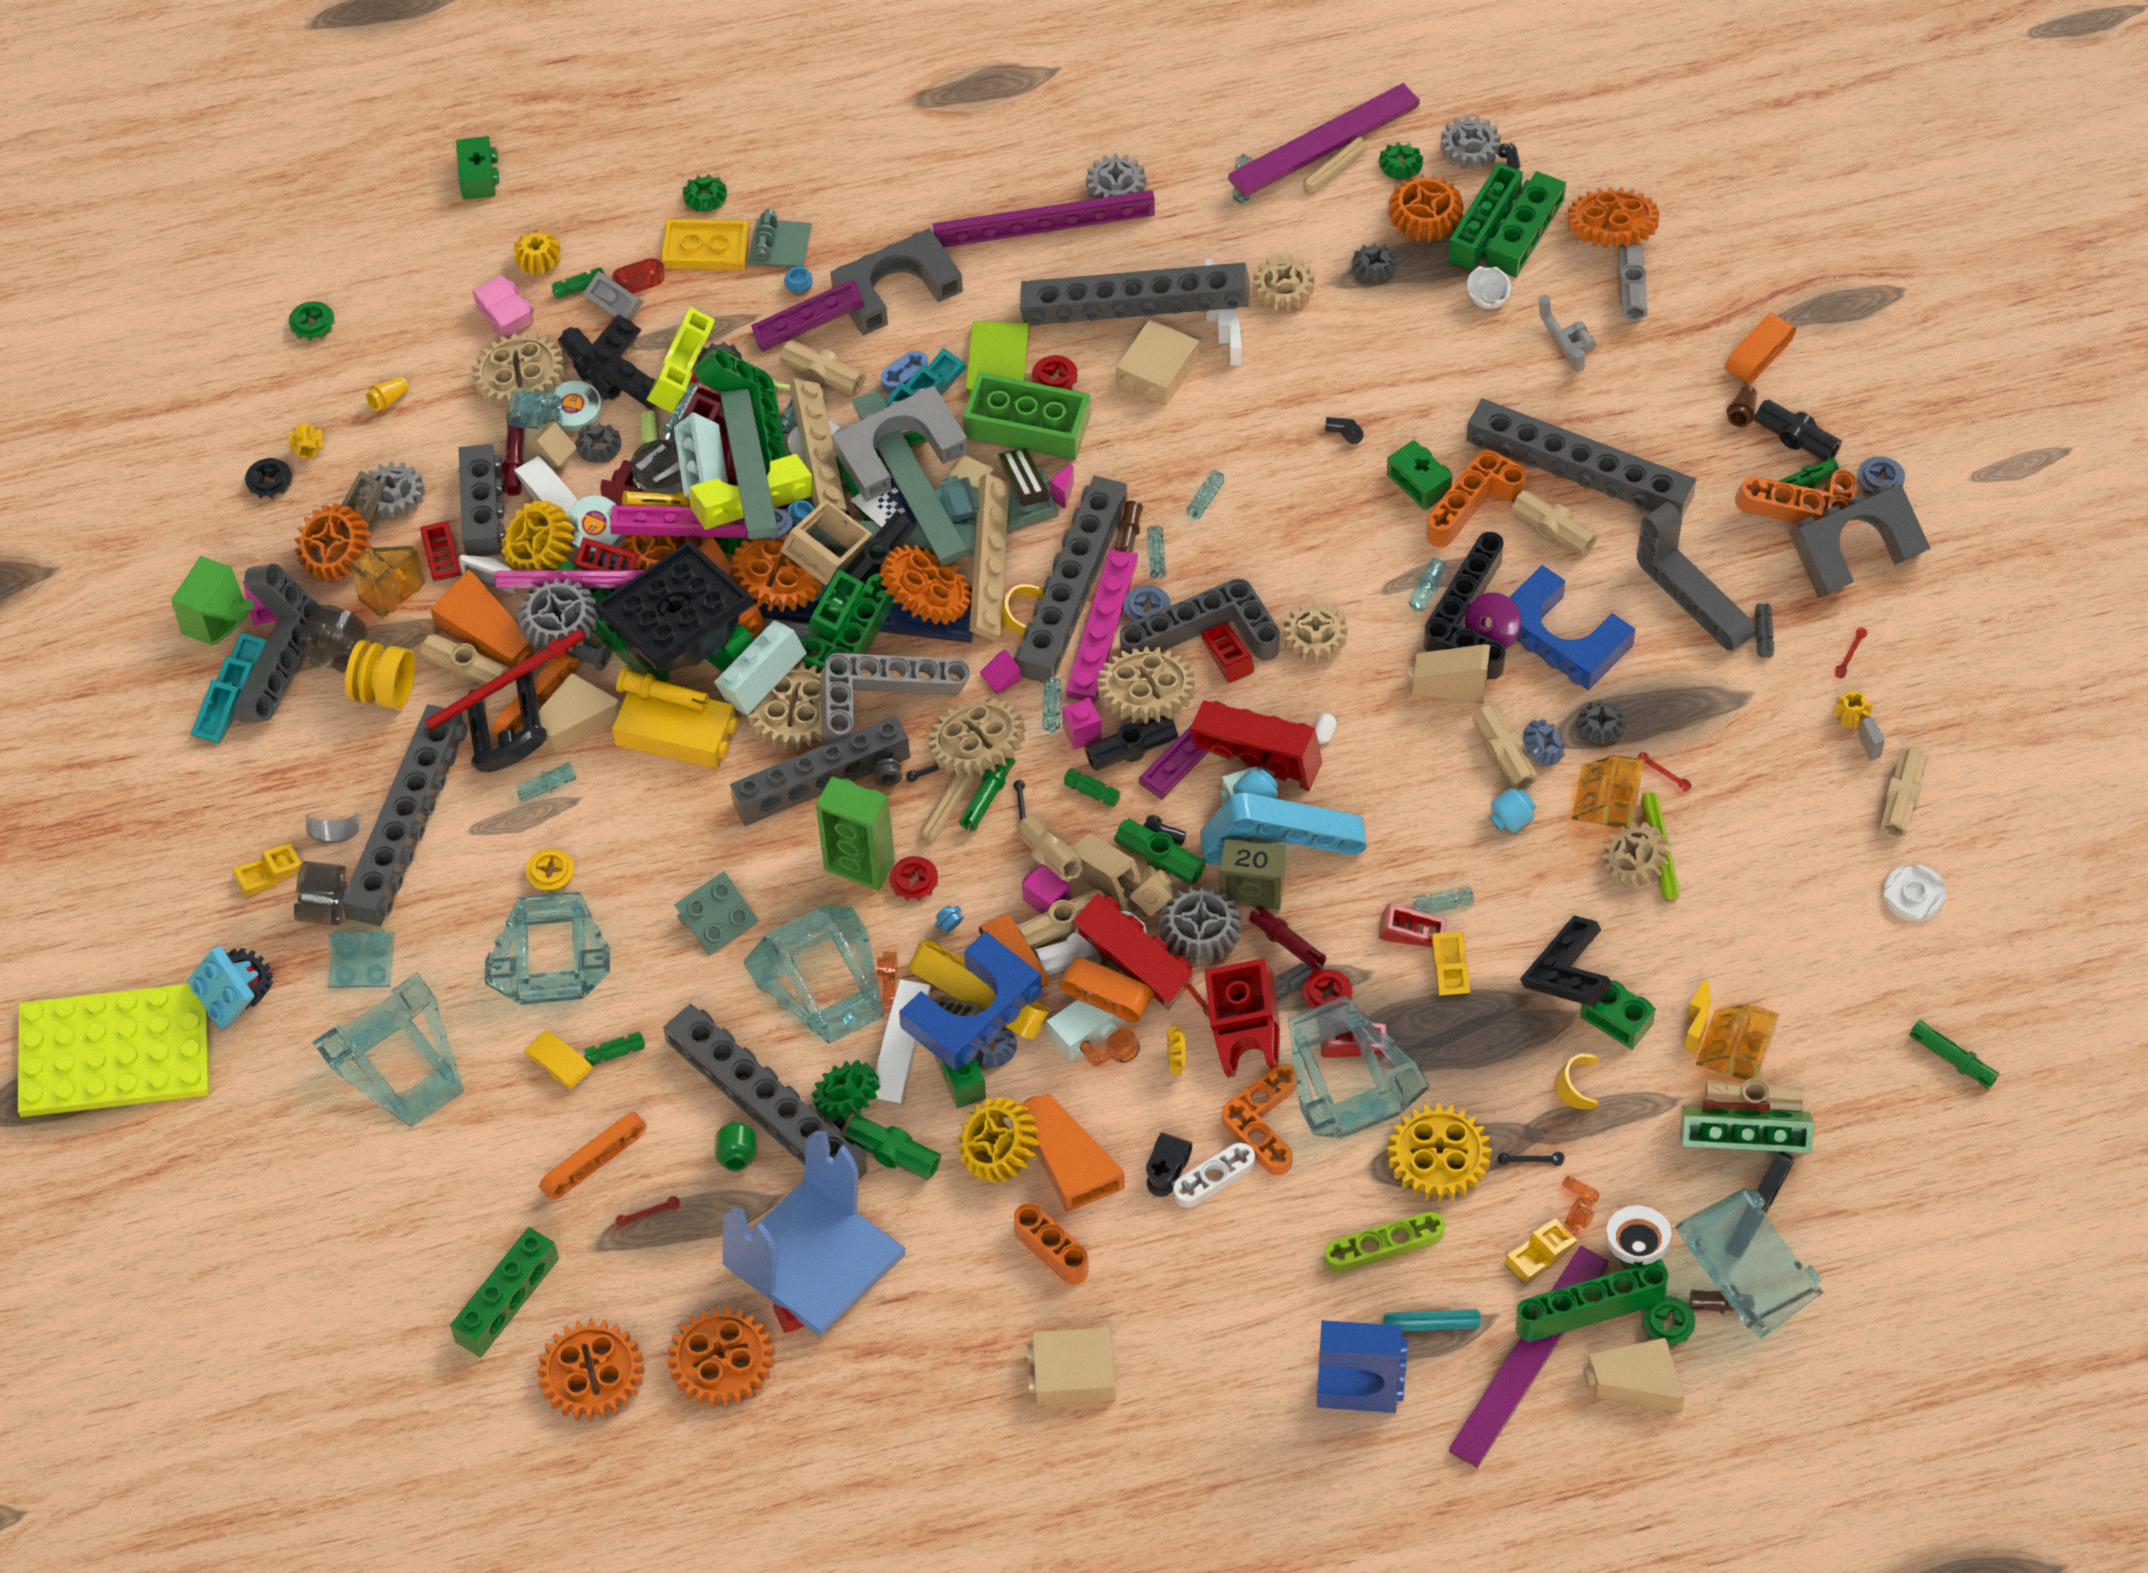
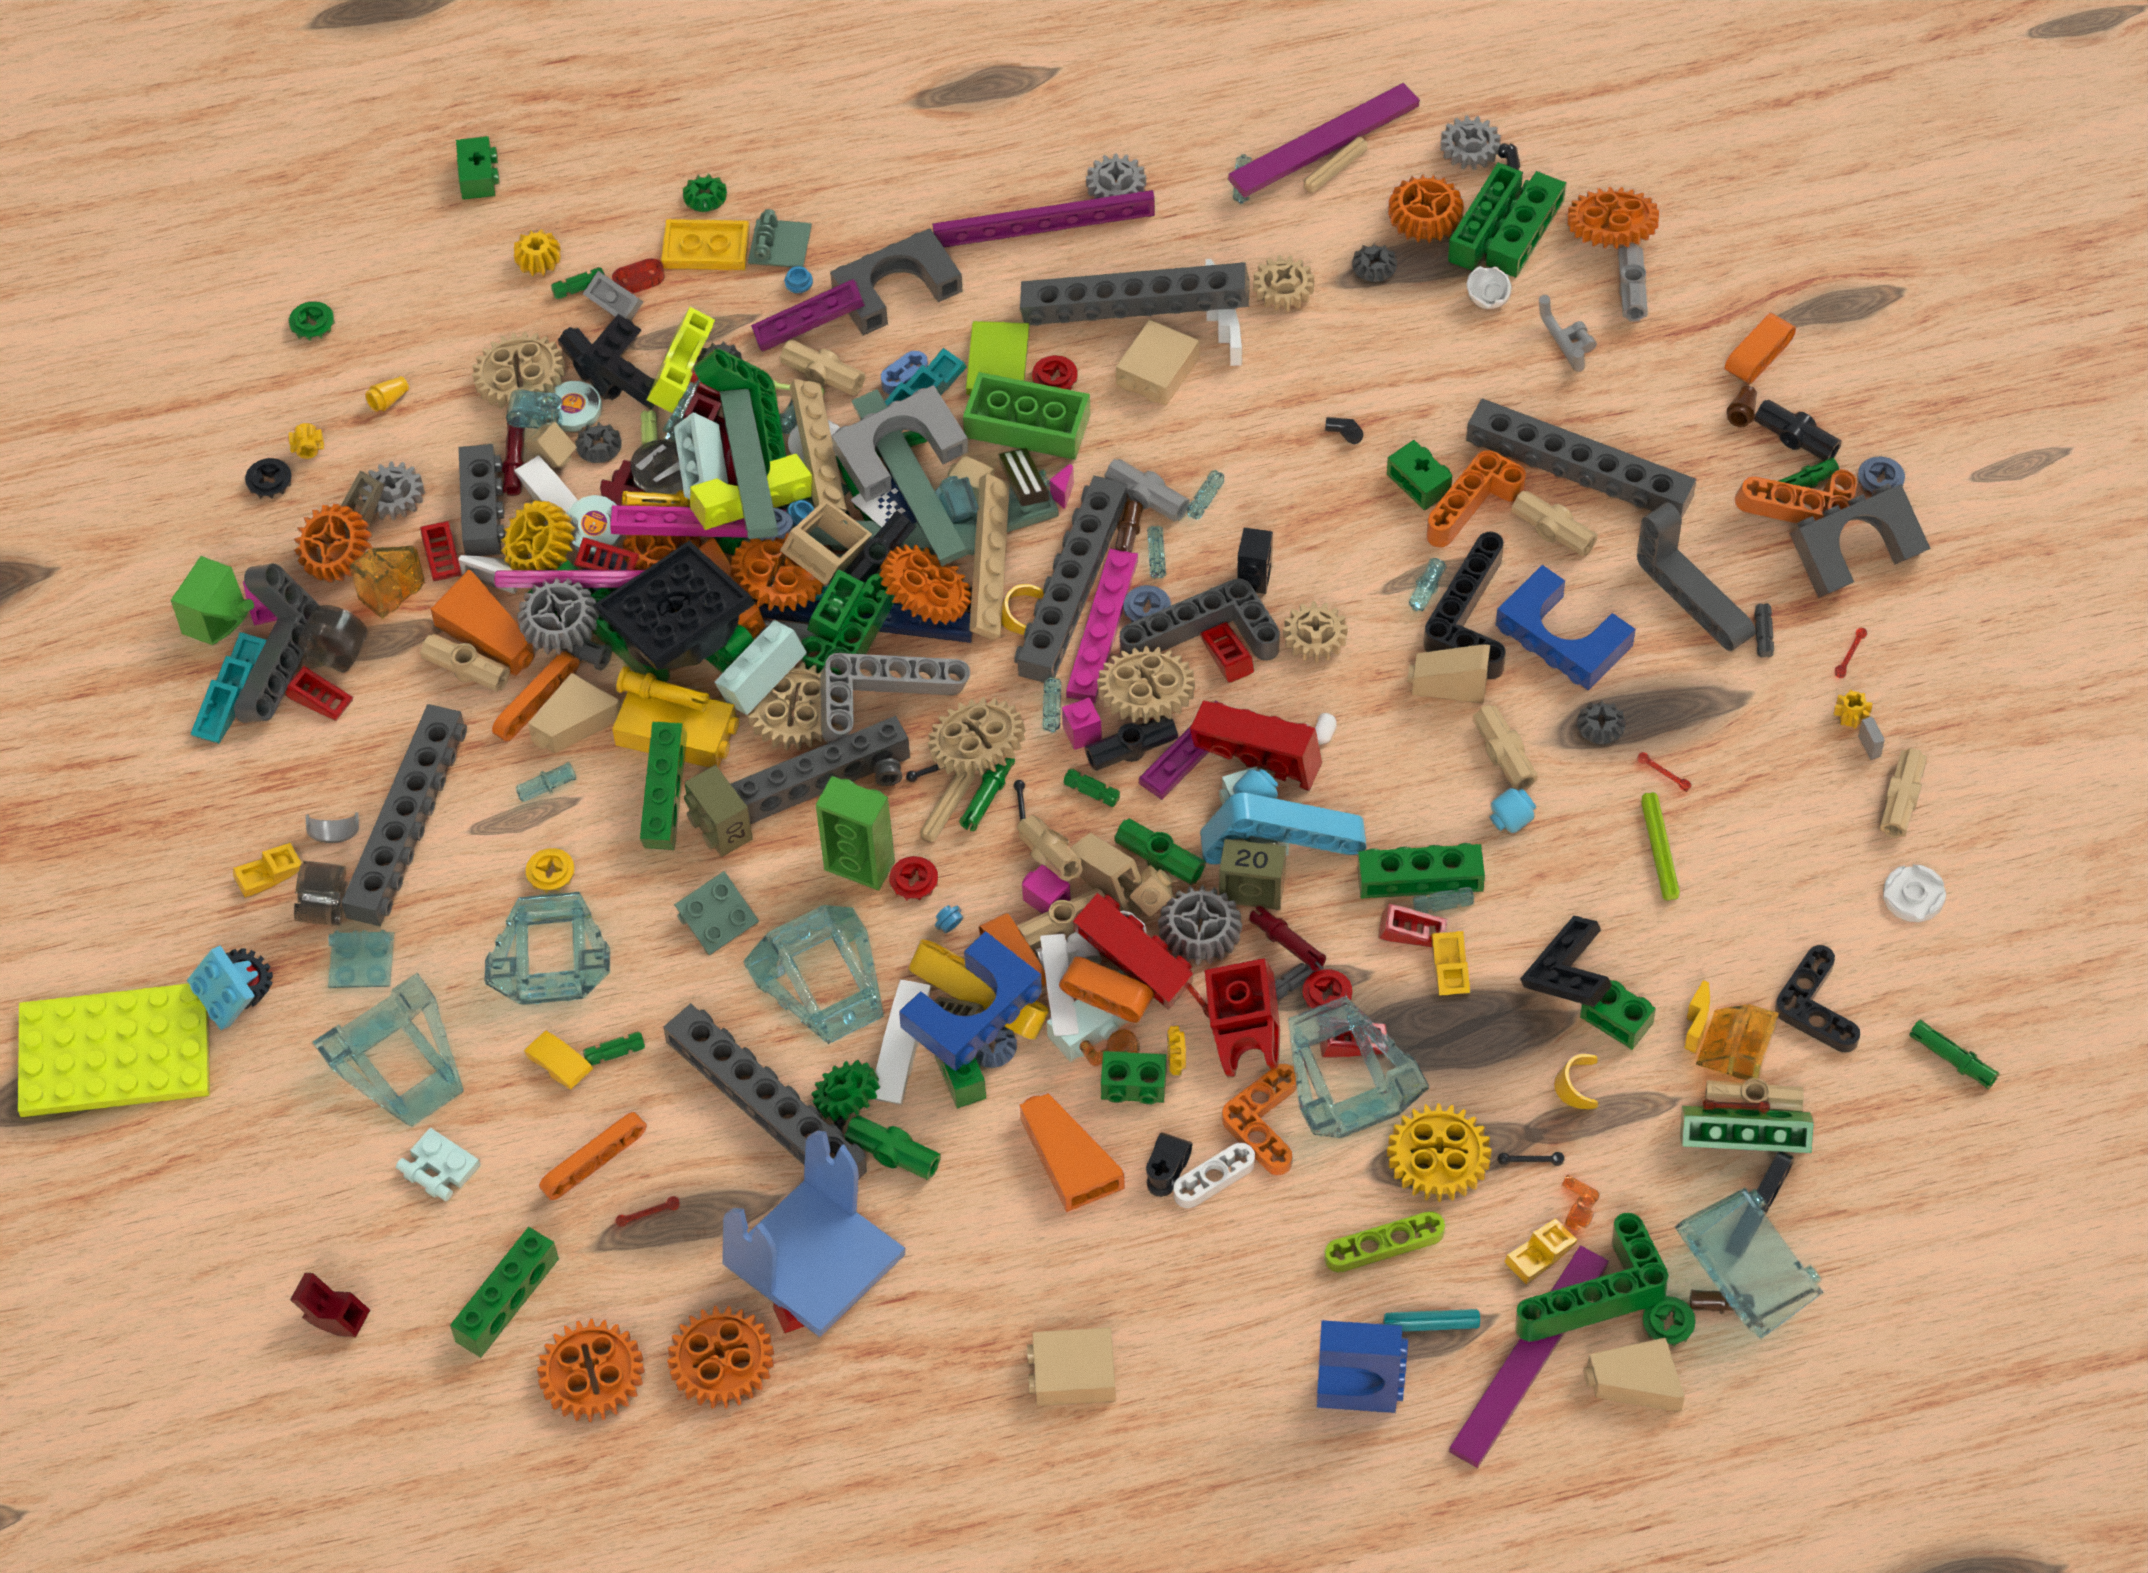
yellow wheel [345,640,416,711] -> none
red bar [424,628,586,731] -> none
black piece [467,671,547,773] -> none
bright pink brick [472,275,533,338] -> none
green head [715,1122,757,1171] -> none
clear orange plate [877,951,897,1004] -> none
yellow gear [956,1097,1040,1184] -> none
dark pink slope [980,649,1021,694] -> none
orange beam [1014,1203,1089,1284] -> none
black arm [1143,815,1186,846] -> none
green gear [1379,141,1423,180] -> none
magenta dish [1465,592,1521,649] -> none
sand blue gear [1523,719,1566,766] -> none
clear yellow slope [1572,755,1644,829] -> none
tan gear [1602,822,1670,888] -> none
tile [1606,1205,1672,1264] -> none
none -> red slope [285,666,354,721]
none -> dark red brick [290,1273,371,1337]
none -> light aqua plate [396,1127,481,1201]
none -> green brick [640,721,687,850]
none -> olive brick [684,765,753,857]
none -> white sticker [1040,934,1079,1036]
none -> green brick [1101,1051,1167,1105]
none -> light grey piece [1104,459,1190,522]
none -> black brick [1237,527,1273,594]
none -> green brick [1357,843,1485,899]
none -> black beam [1775,945,1860,1052]

